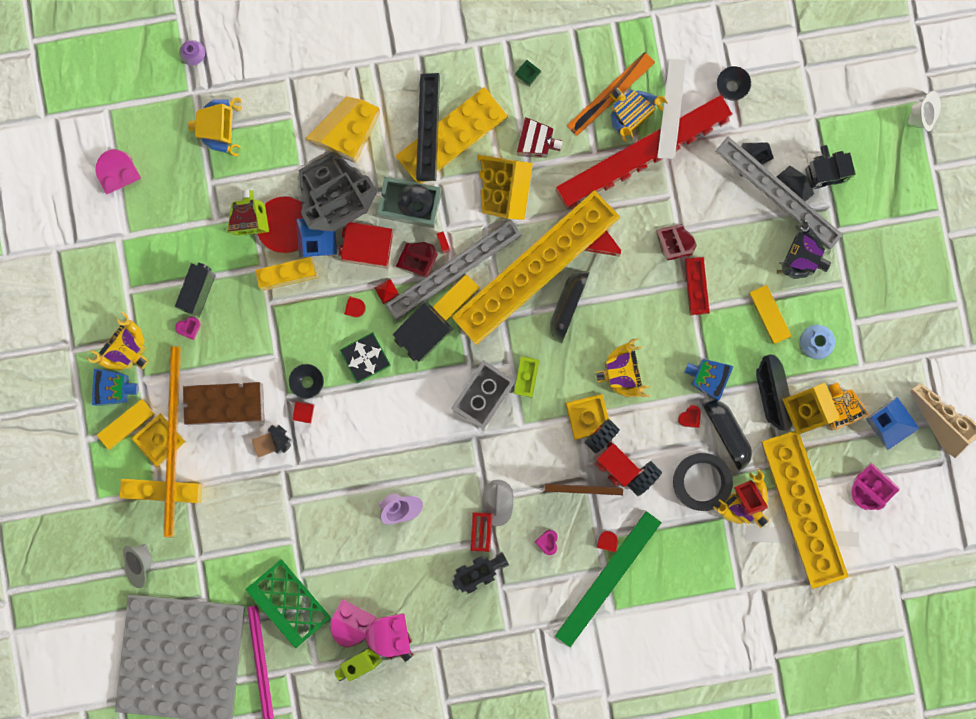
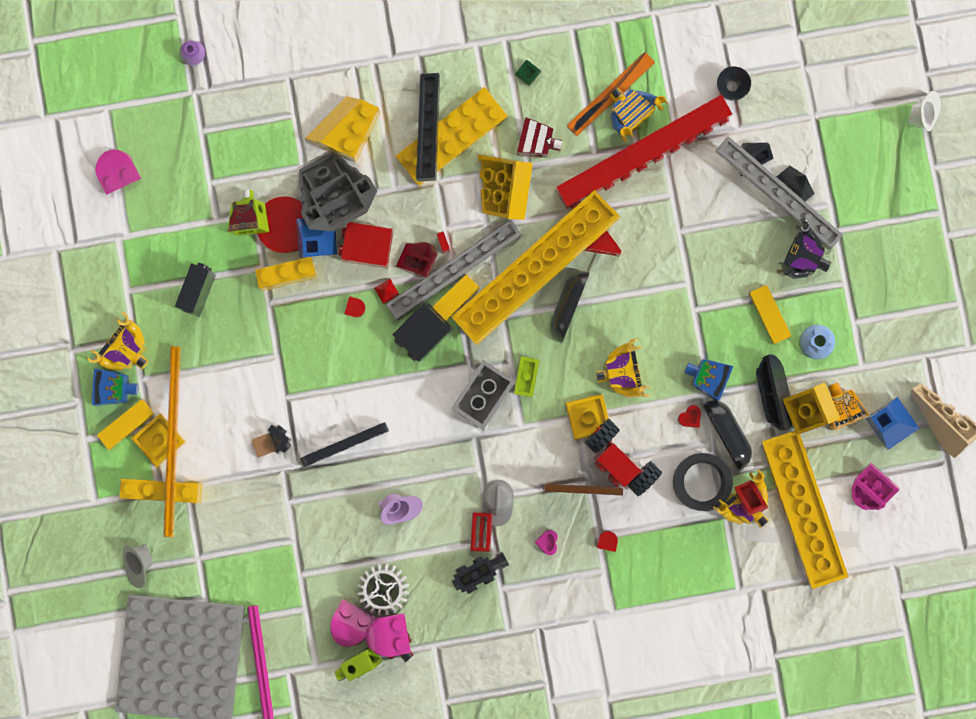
dark pink tile [175,316,201,341] -> none
reddish brown piece [183,382,265,426] -> none
yellow torso [188,97,242,157] -> none
green fence [245,559,331,649] -> none
black piece [289,364,324,399] -> none
red tile [292,401,315,424] -> none
black tile [340,332,391,384] -> none
sand green piece [377,177,442,228] -> none
black piece [398,184,433,218] -> none
green tile [554,511,662,648] -> none
dark red slope [656,224,697,261] -> none
white sticker [658,59,686,159] -> none
red tile [684,257,710,316] -> none
black brick [805,145,856,190] -> none
none -> black beam [299,422,389,468]
none -> white gear [357,563,409,616]

